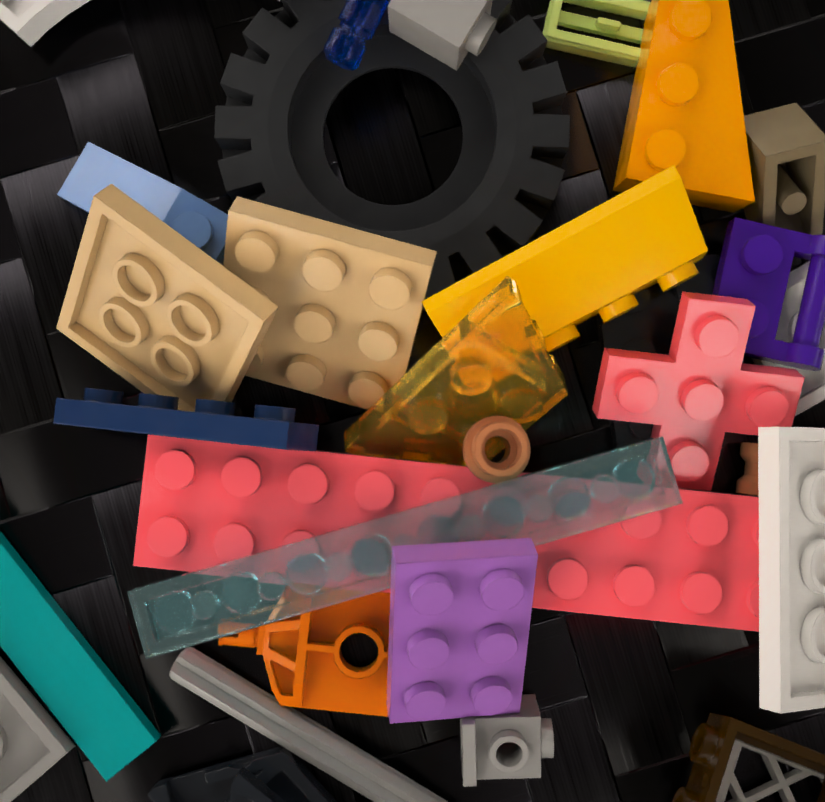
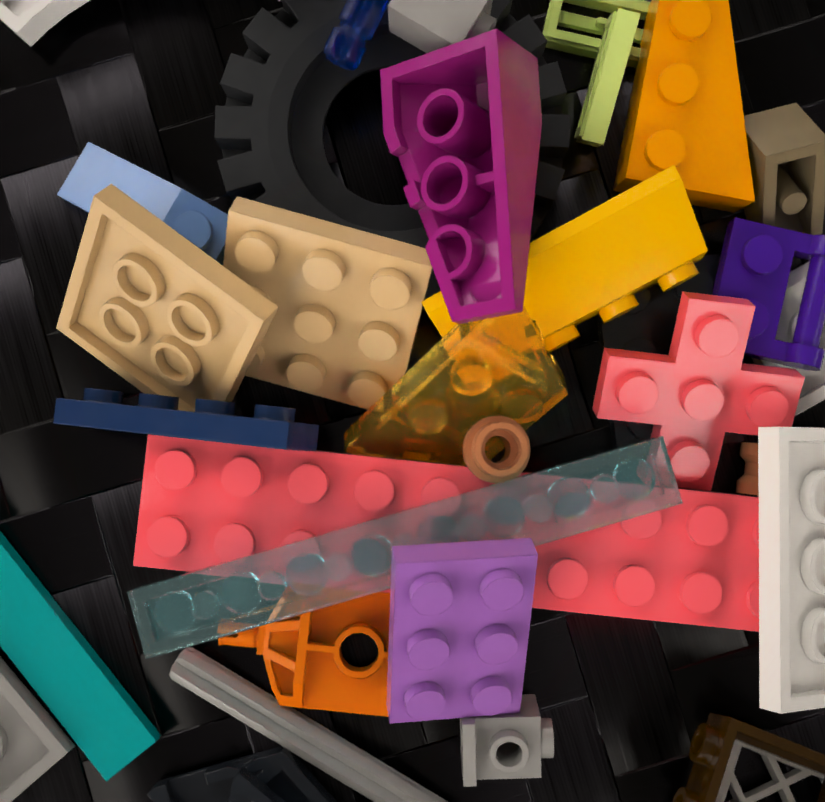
none -> magenta wedge [380,28,542,324]
none -> yellowish green tile [574,8,641,147]

